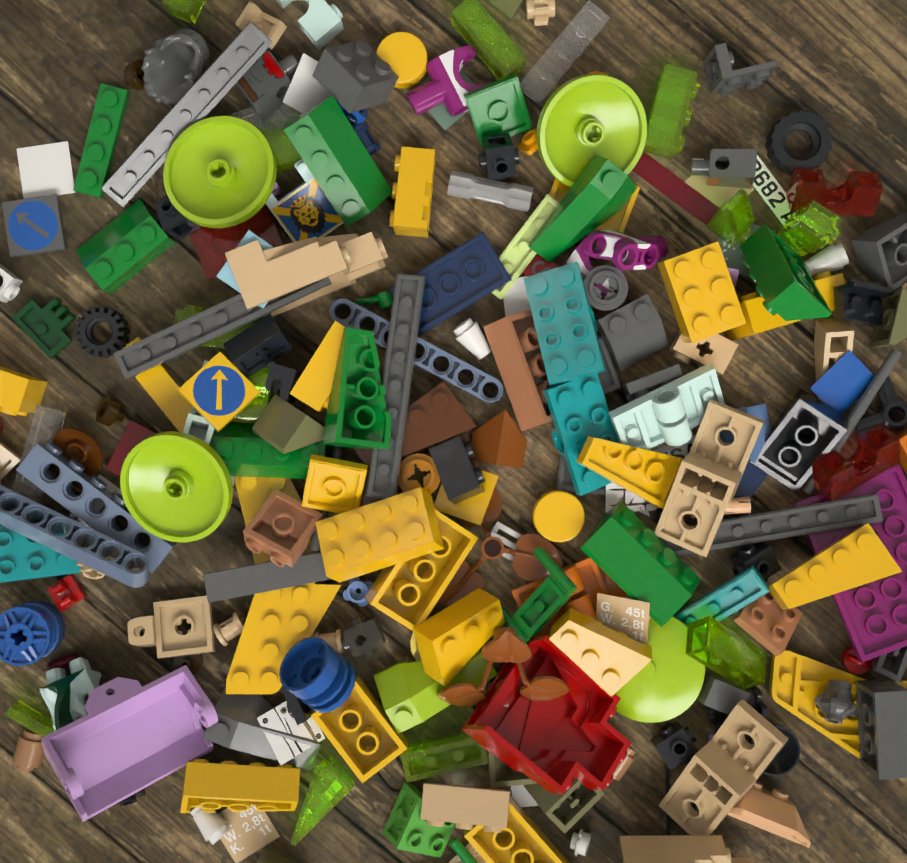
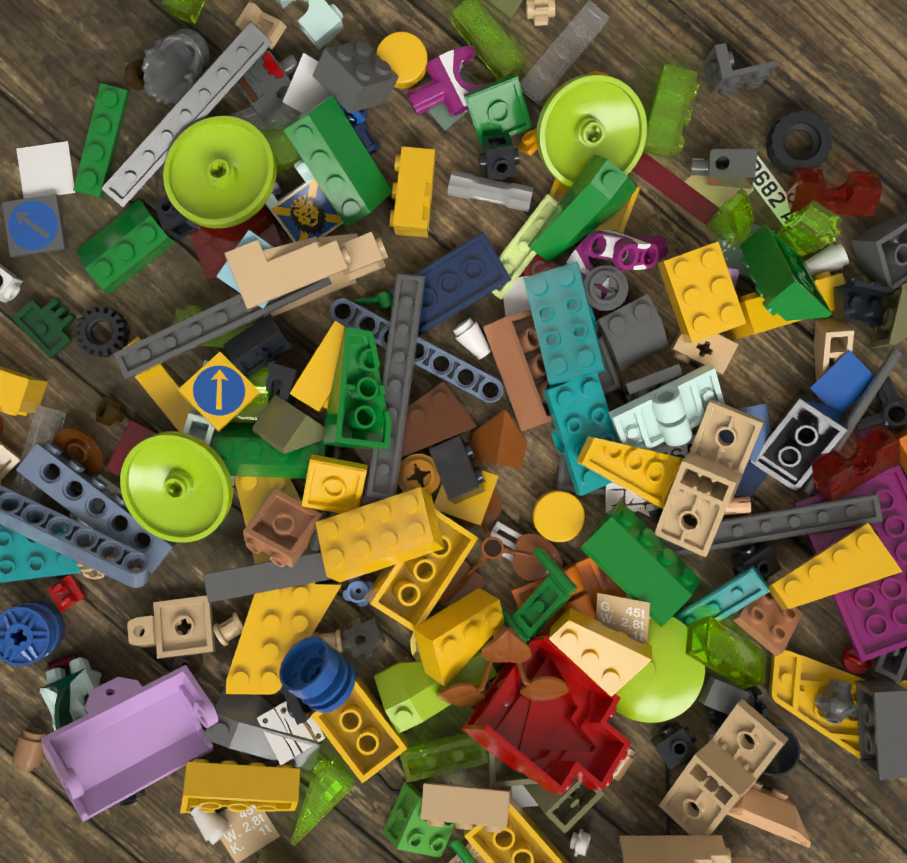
clear neon green tile [5,700,55,737] -> none

